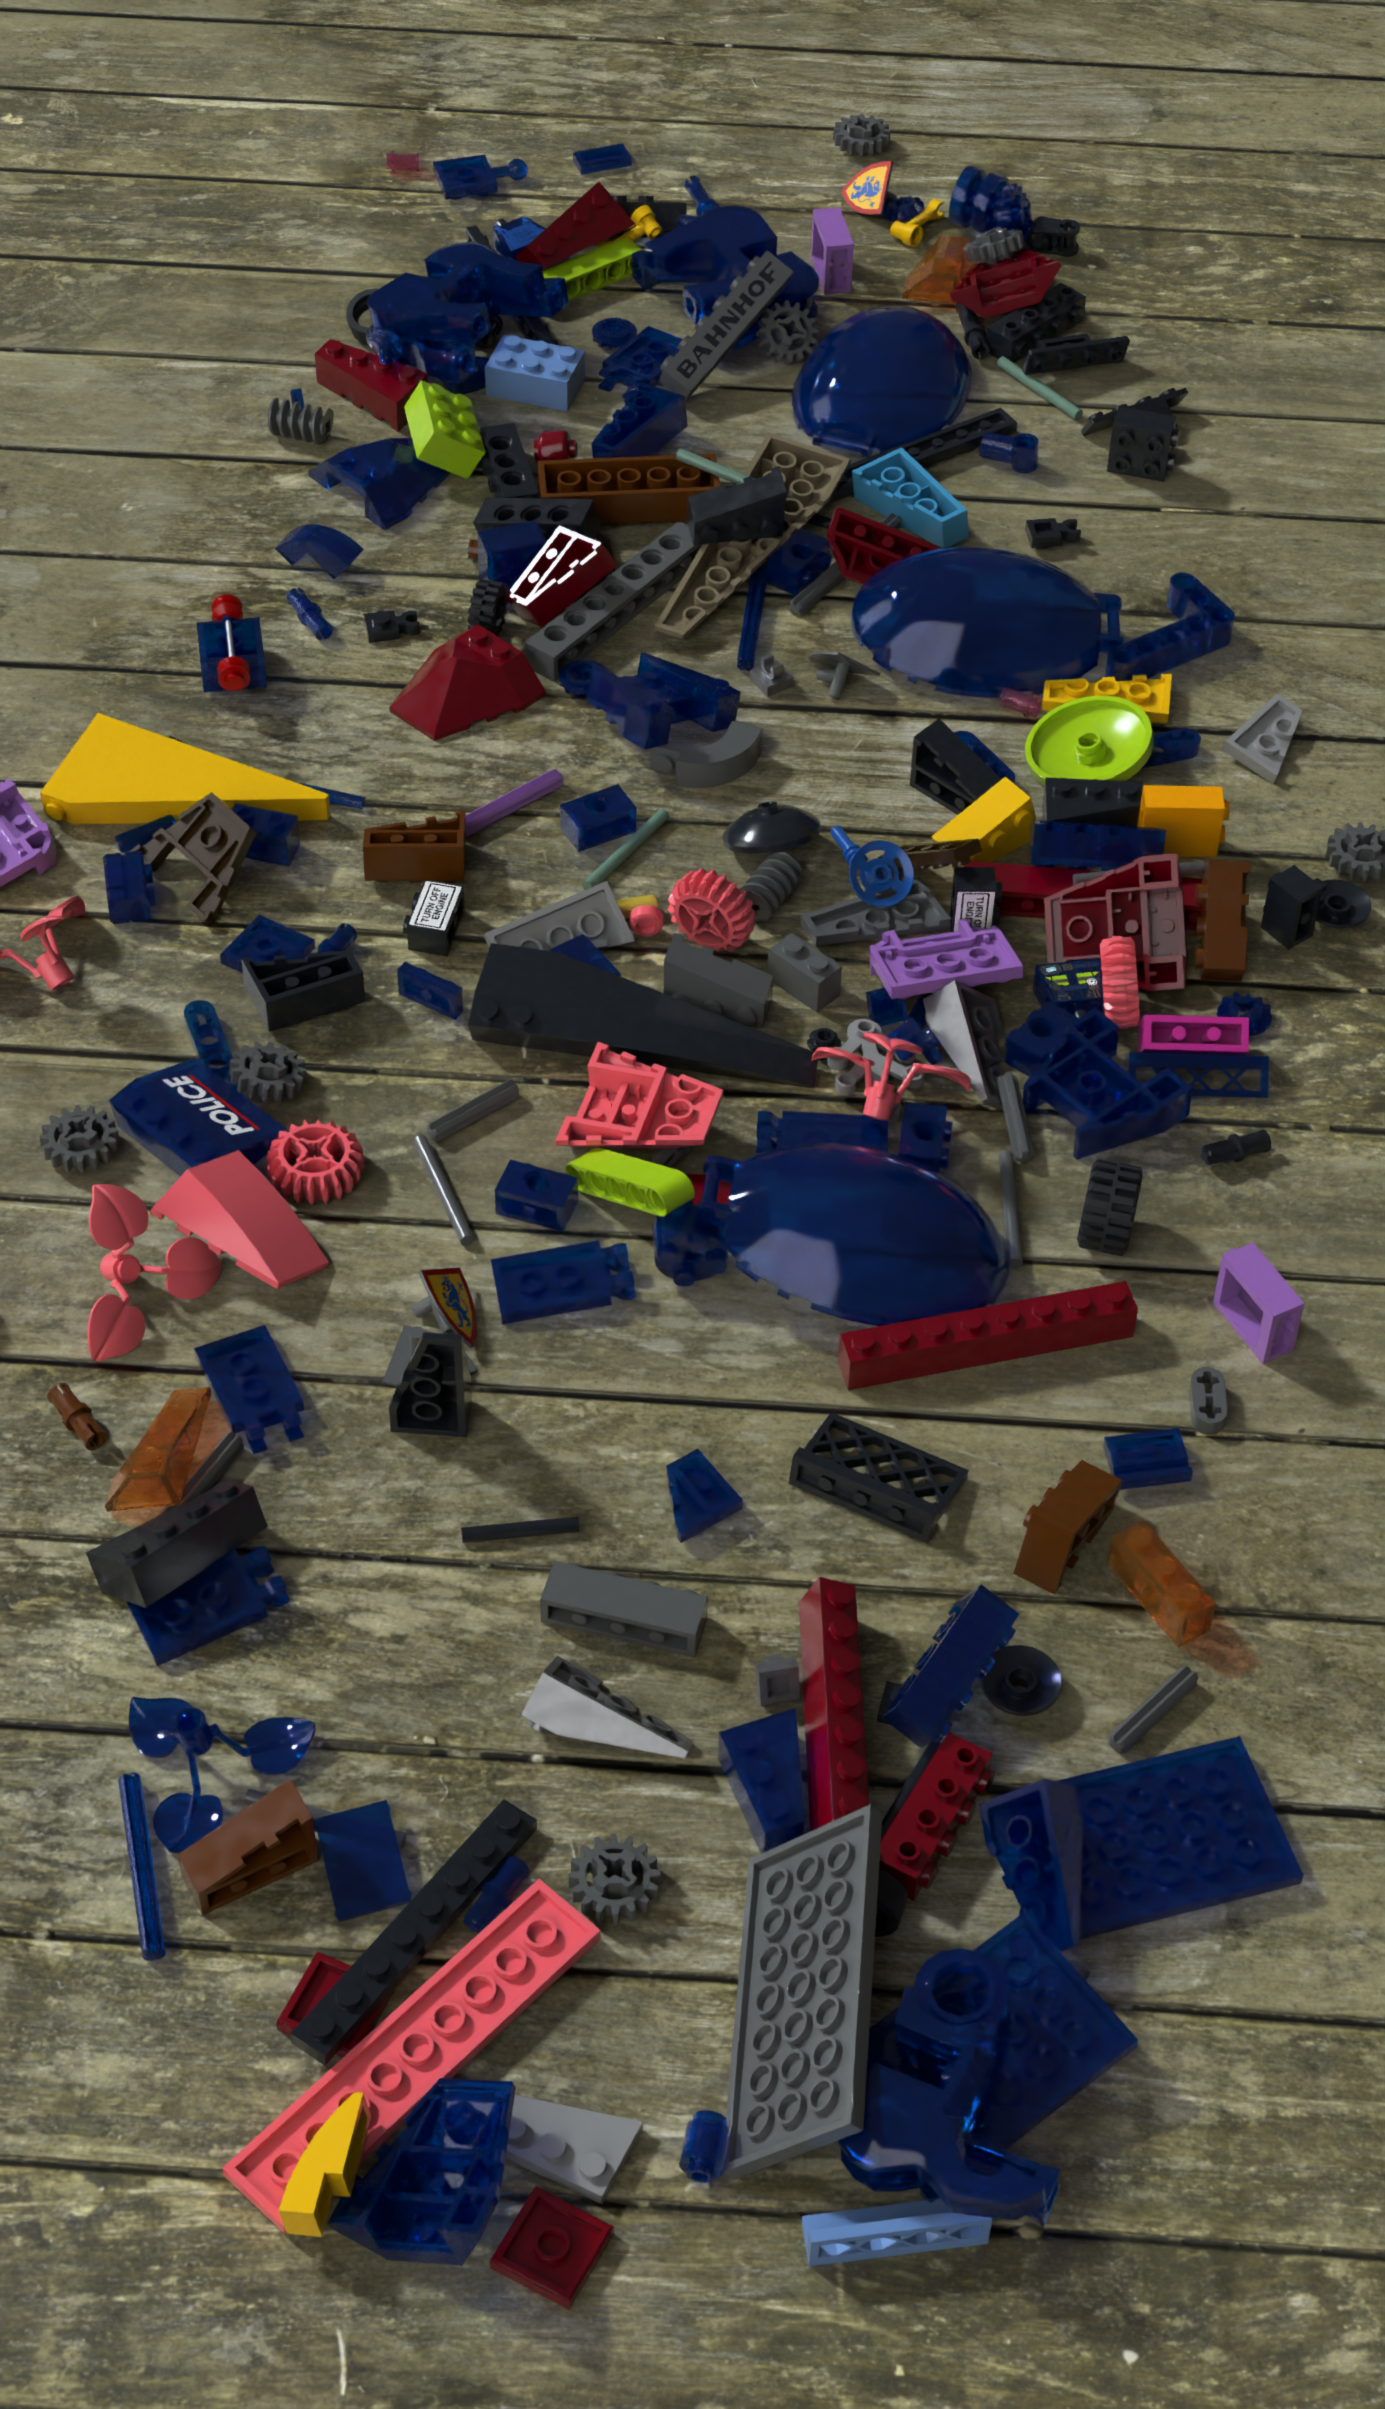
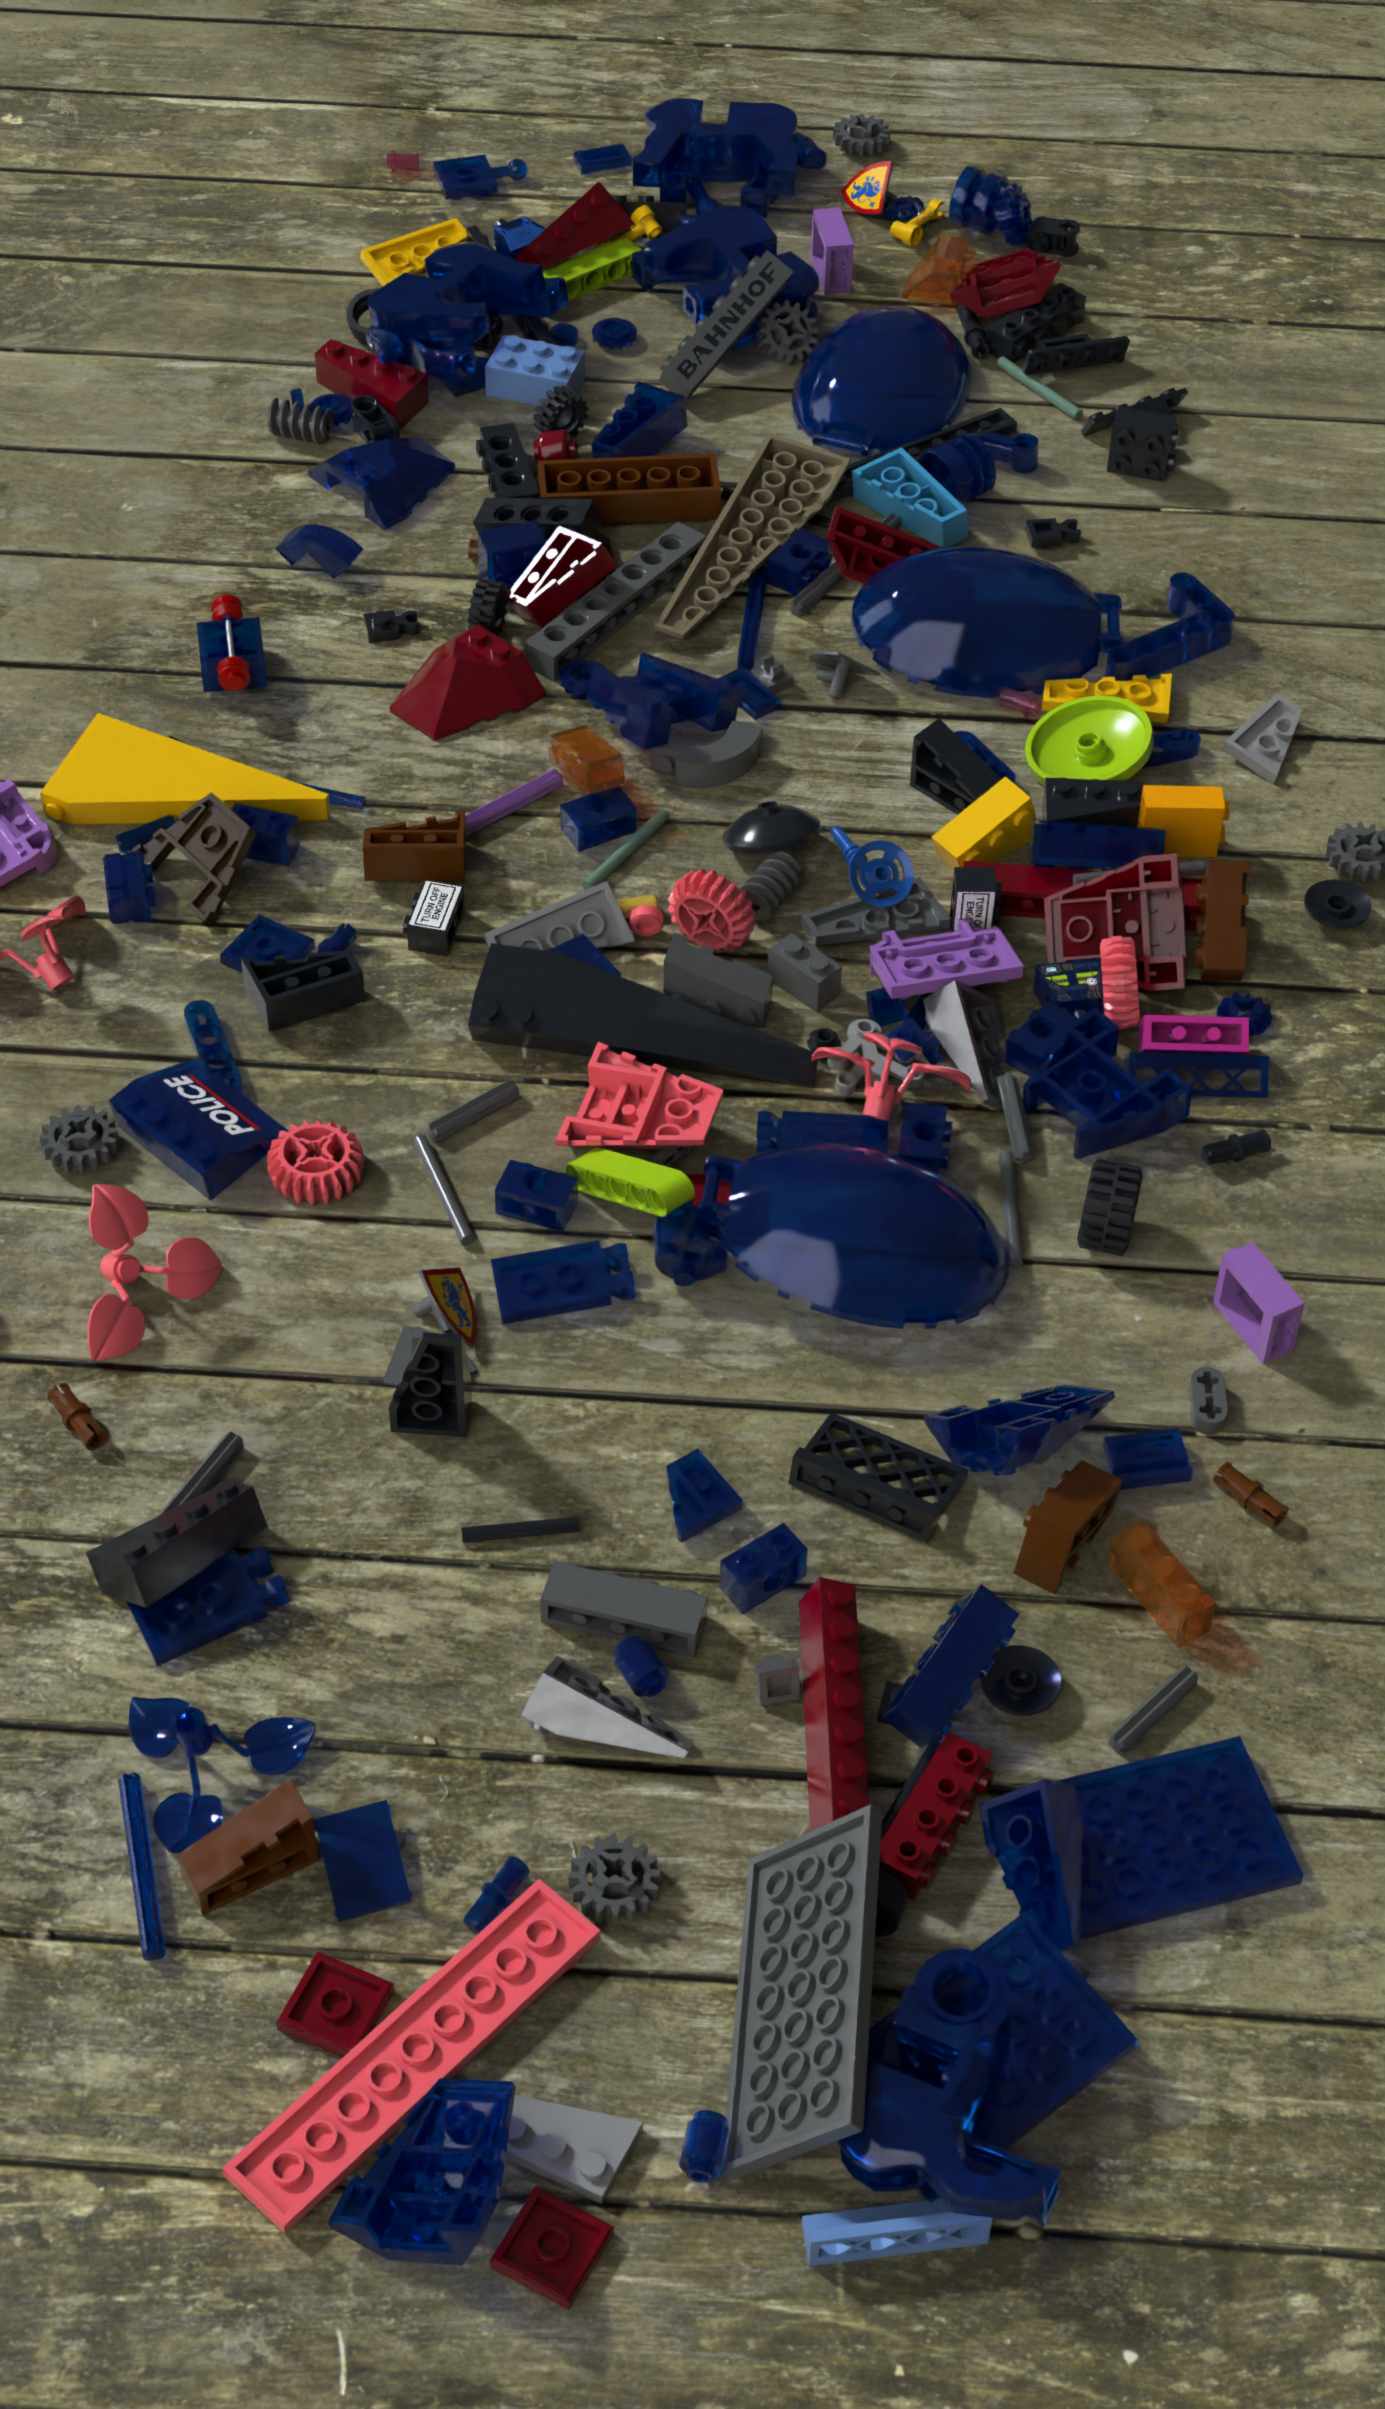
clear orange wedge [105,1387,212,1512] -> none
coral wedge [150,1150,329,1289] -> none
clear blue tile [194,1325,305,1454] -> none
dark grey gear [229,1042,307,1102] -> none
yellow slope [278,2092,371,2237] -> none
clear blue pin [286,587,333,640] -> none
black plate [290,1799,537,2066] -> none
clear blue plate [397,962,463,1020] -> none
lime brick [404,380,485,479] -> none
clear blue tile [598,326,683,402] -> none
sand green bar [676,448,787,496] -> none
black wedge [687,466,787,545] -> none
clear blue wedge [718,1708,804,1854] -> none
dark red brick [838,1281,1138,1390] -> none
dark brown plate [878,838,982,872] -> none
dark grey gear [964,227,1025,265] -> none
black brick [1261,865,1327,950] -> none
none -> clear blue gear [310,394,352,427]
none -> black piece [352,396,400,449]
none -> yellow wing [360,218,467,292]
none -> black tyre [533,386,589,440]
none -> clear orange brick [548,725,626,794]
none -> clear blue tile [550,323,578,347]
none -> clear blue brick [613,1636,669,1697]
none -> clear blue animal [633,98,827,218]
none -> clear blue tile [717,667,780,720]
none -> clear blue brick [719,1523,808,1614]
none -> clear blue wheel [919,433,996,503]
none -> clear blue wedge [924,1384,1115,1476]
none -> reddish brown pin [1213,1462,1289,1528]

